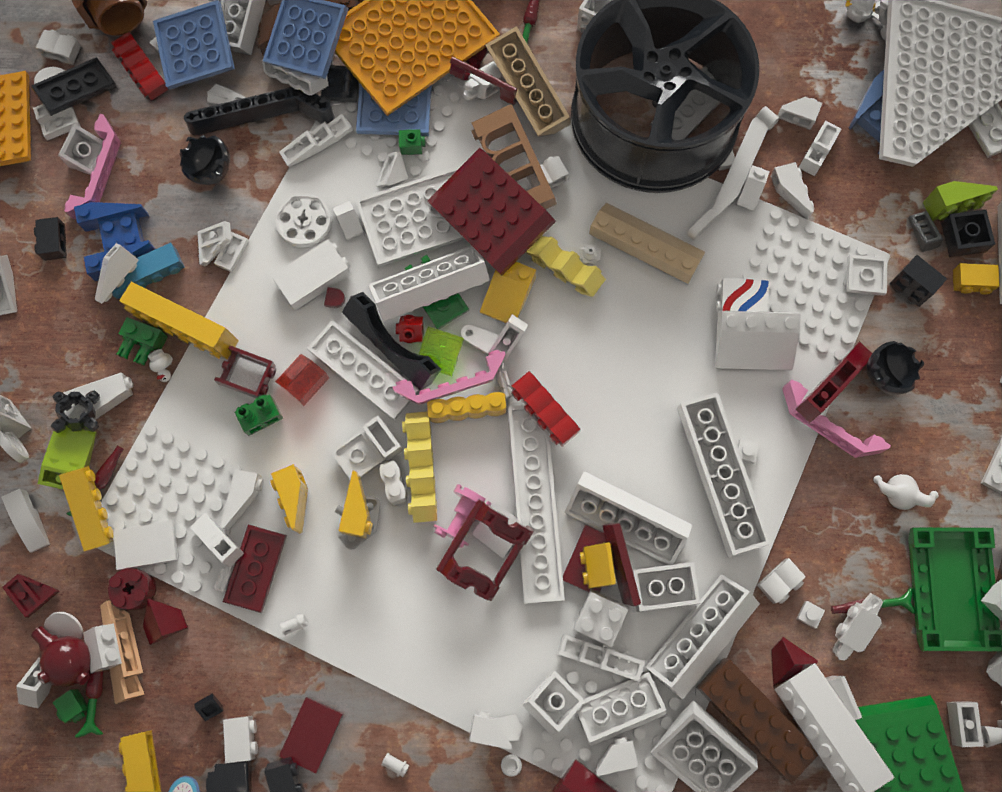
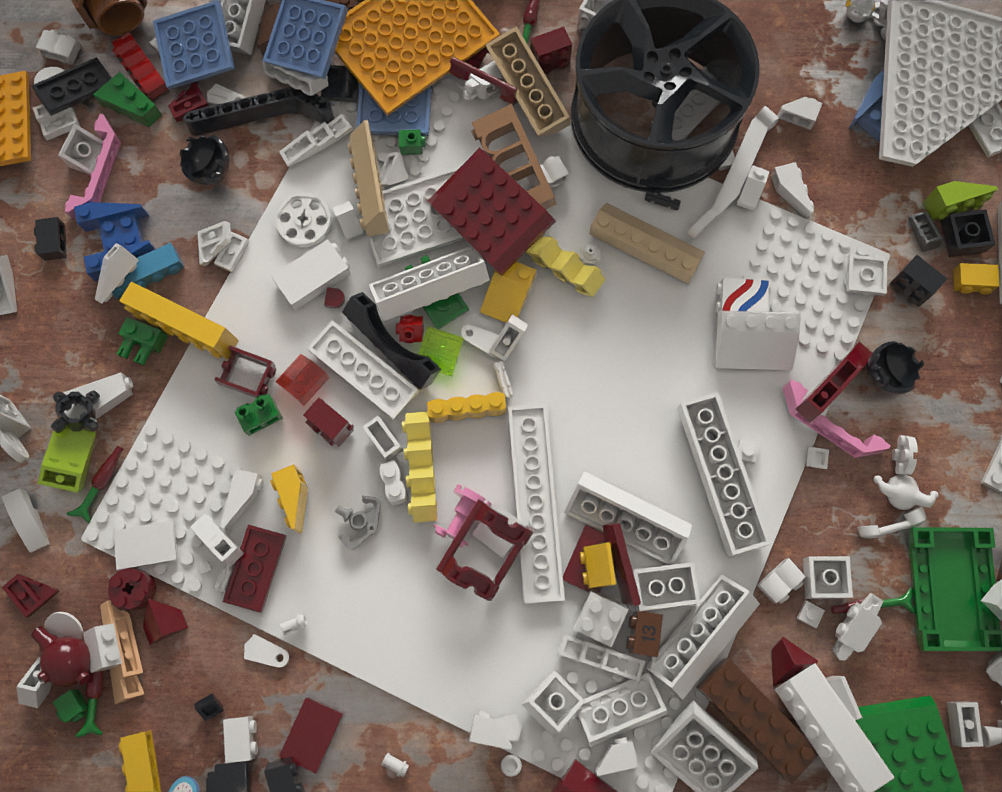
yellow brick [59,466,114,551] -> none
white animal [148,349,173,382] -> none
white plate [330,429,385,479] -> none
yellow slope [339,470,373,539] -> none
bright pink slope [393,350,506,405] -> none
red brick [511,371,581,447] -> none
white slope [799,121,841,176] -> none
none -> green wedge [93,72,162,127]
none -> dark red wing [168,81,209,122]
none -> white piece [244,634,289,668]
none -> dark red brick [303,398,354,447]
none -> tan slope [348,120,390,237]
none -> dark red brick [530,27,572,74]
none -> reddish brown brick [626,611,663,657]
none -> black axle [644,190,681,211]
none -> white brick [802,556,853,599]
none -> white plate [806,447,829,469]
none -> white piece [857,506,927,539]
none -> white plate [892,435,918,475]

